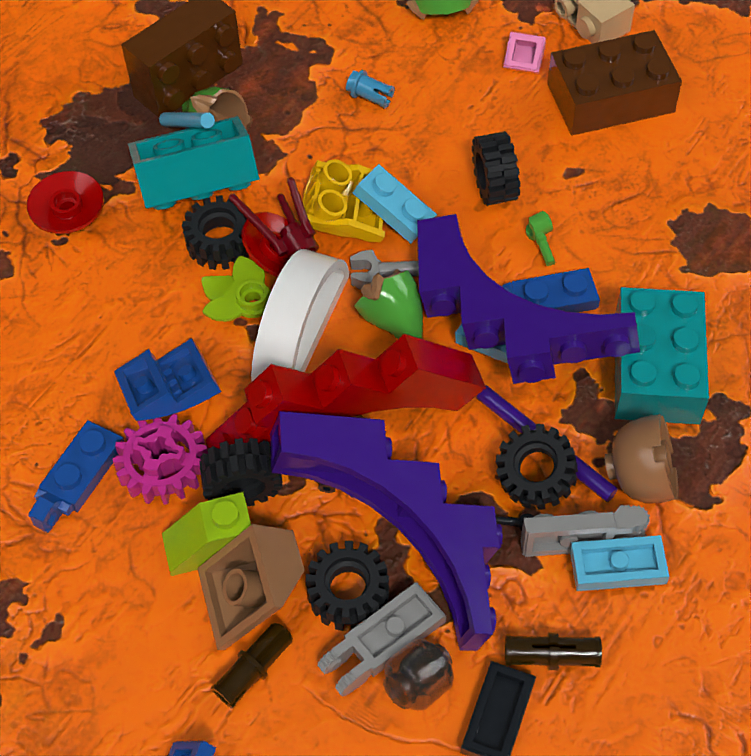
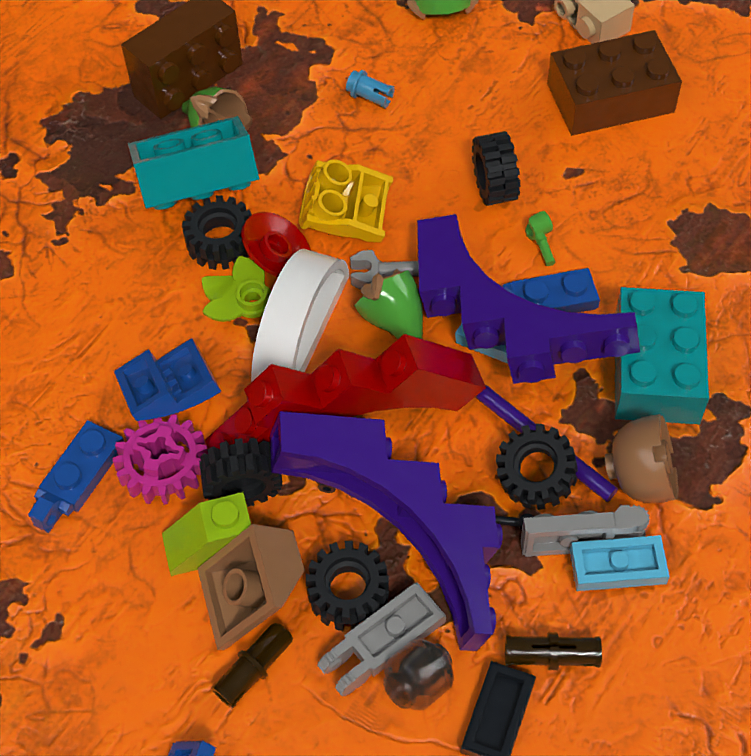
red dish [27,171,104,234] -> none
medium azure bar [159,112,215,128] -> none
dark red plant [229,177,319,258] -> none
medium azure plate [352,164,437,244] -> none
bright pink slope [503,32,546,74] -> none

